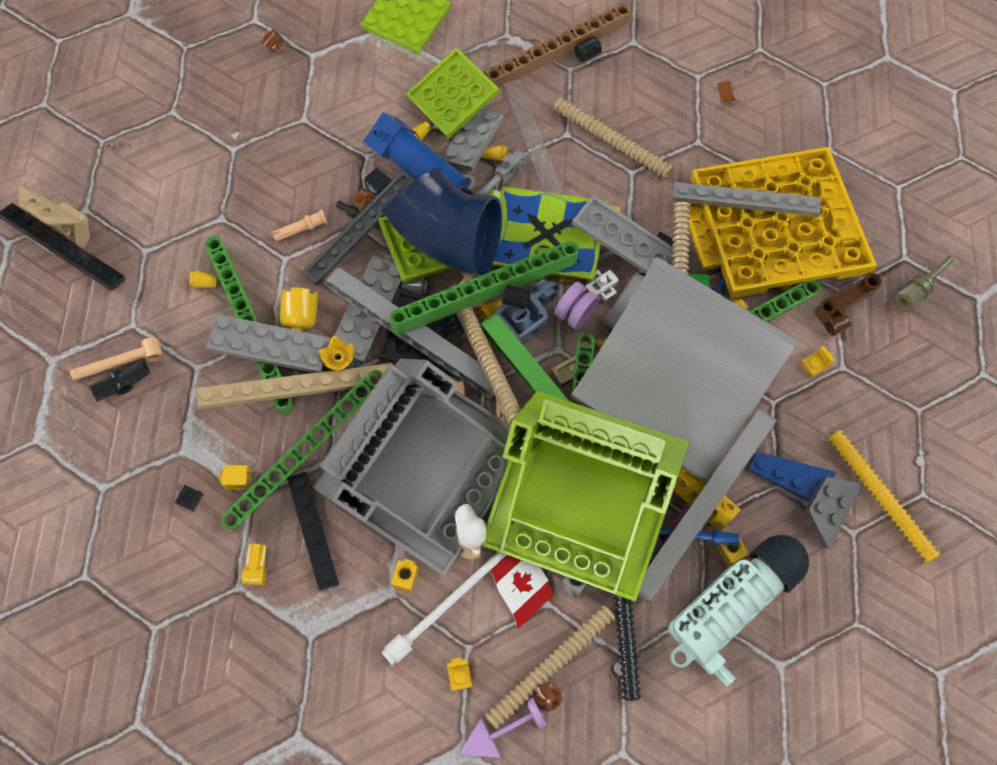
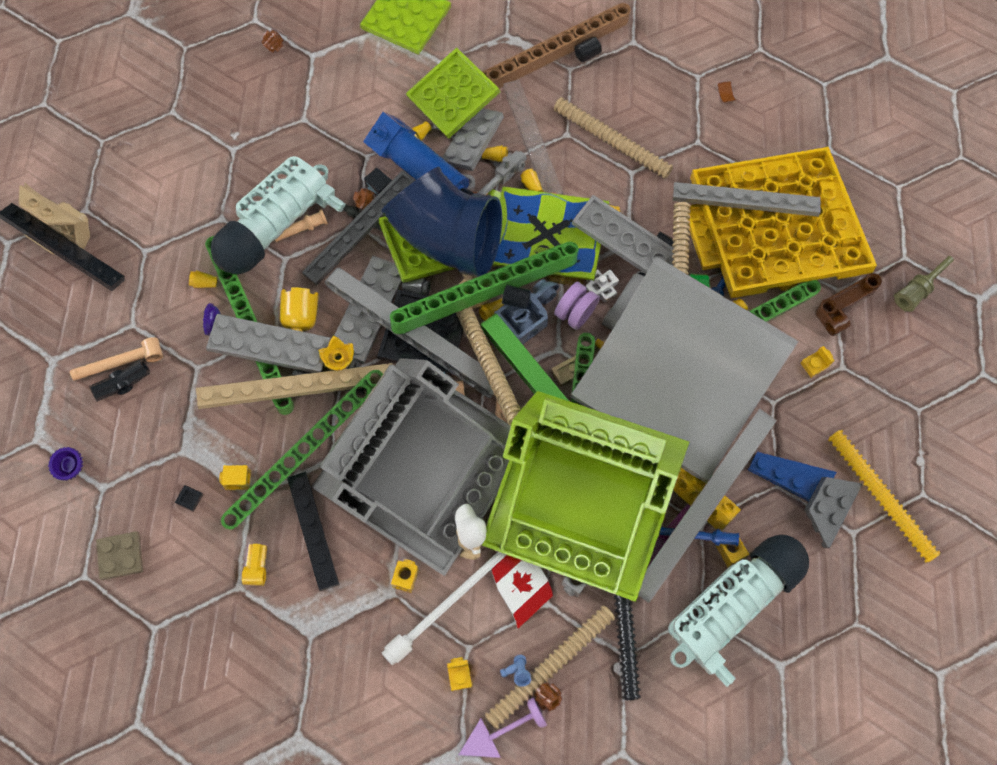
none -> dark purple hat [48,447,83,481]
none -> dark tan plate [96,531,143,580]
none -> dark purple hat [203,303,221,336]
none -> light aqua piece [211,156,346,274]
none -> medium blue piece [500,655,531,686]
none -> yellow cone [520,168,543,192]

